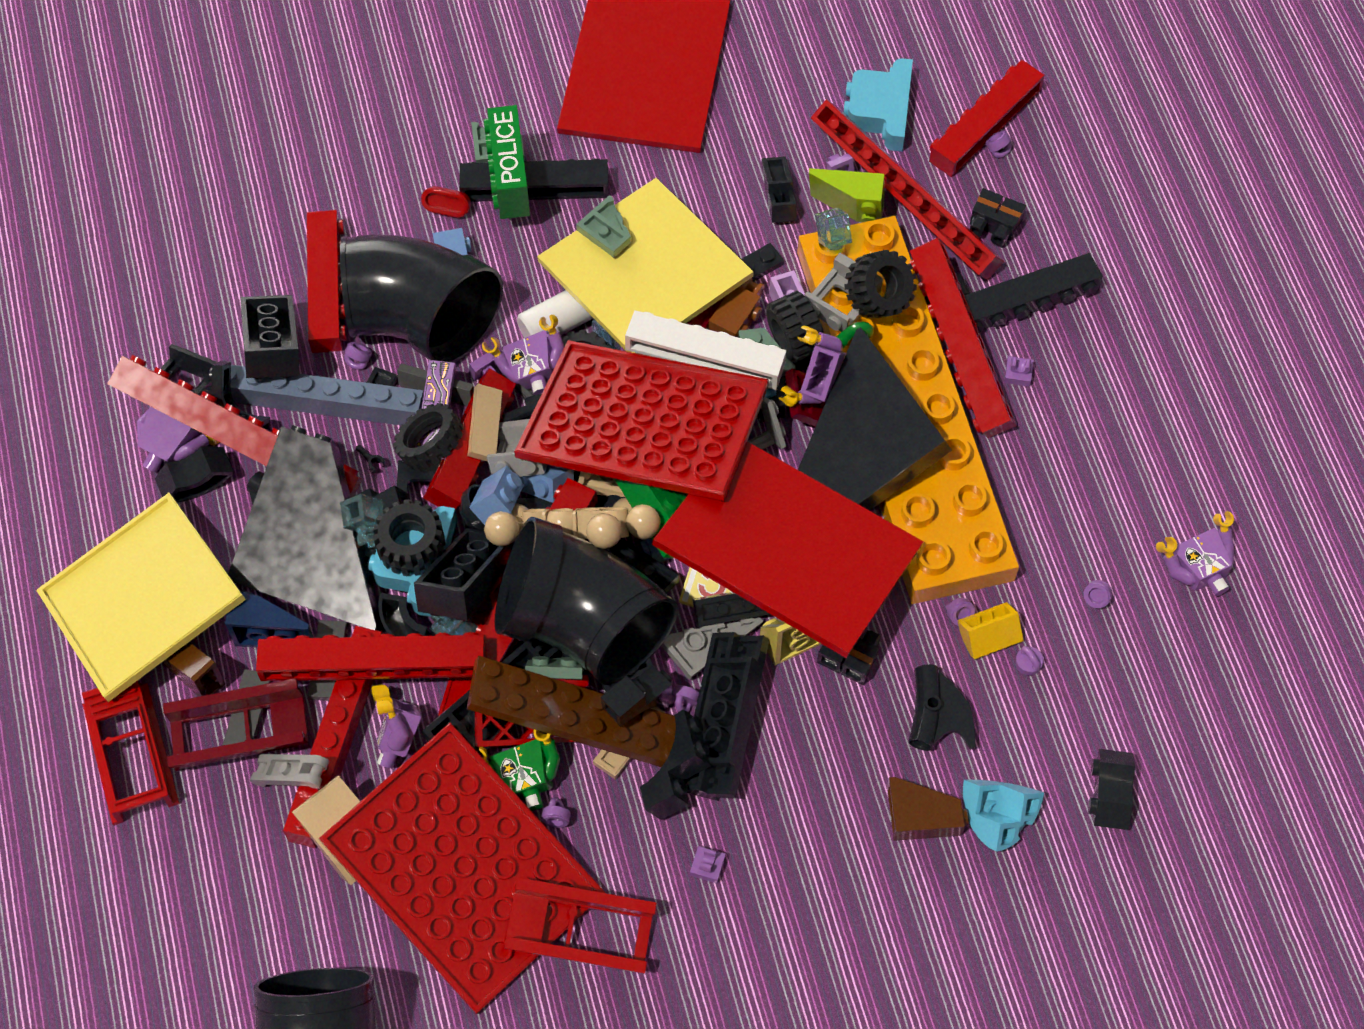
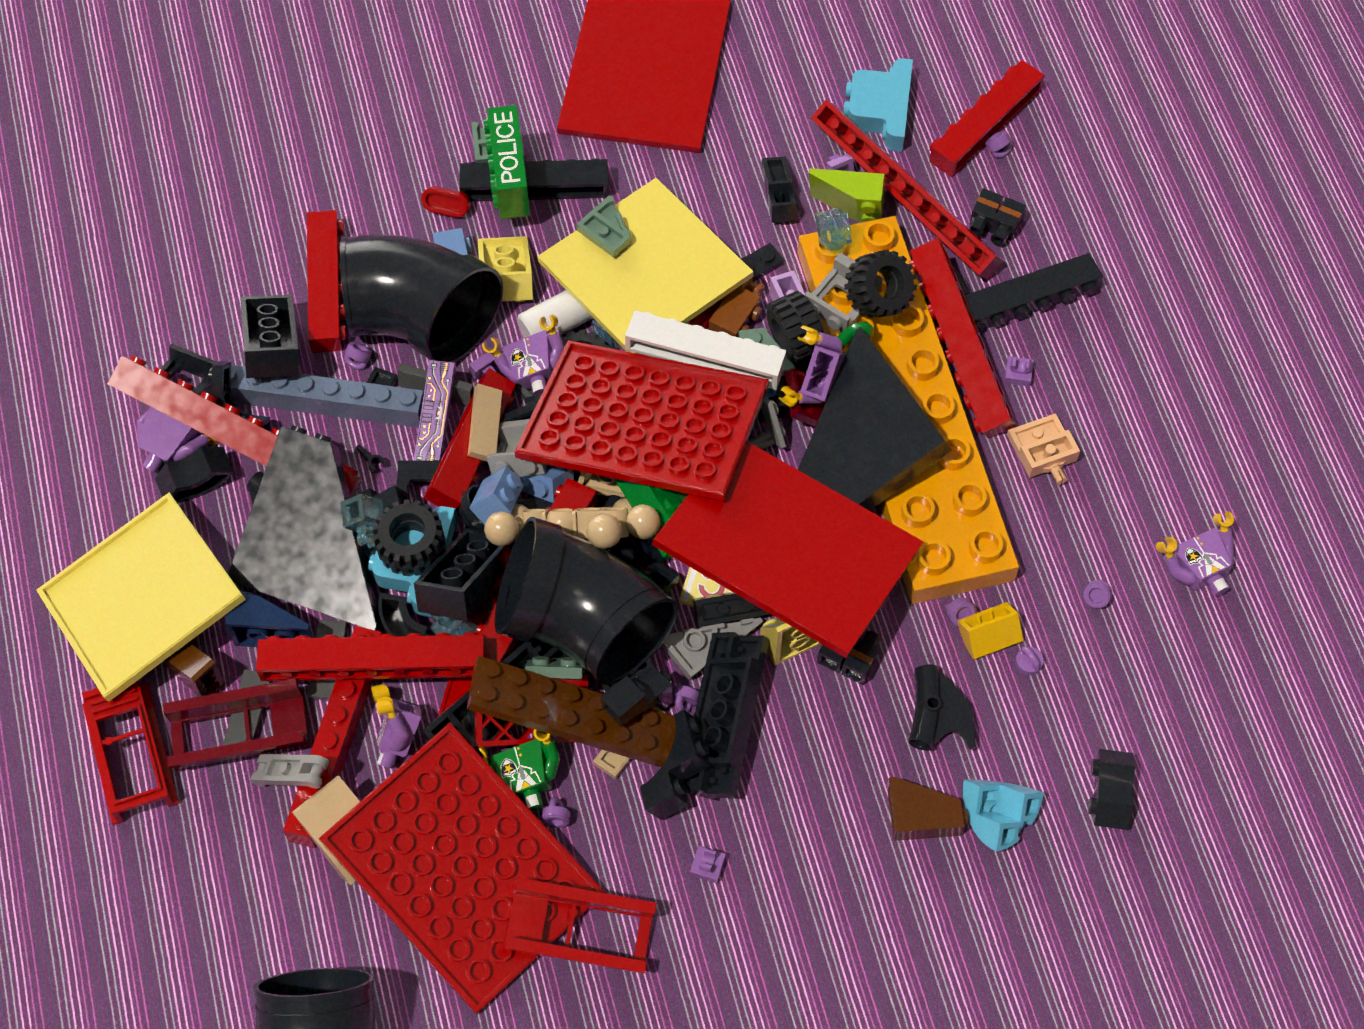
black tyre [393,403,464,470] -> none
none -> light yellow slope [478,236,533,302]
none -> light nougat plate [1007,413,1080,485]

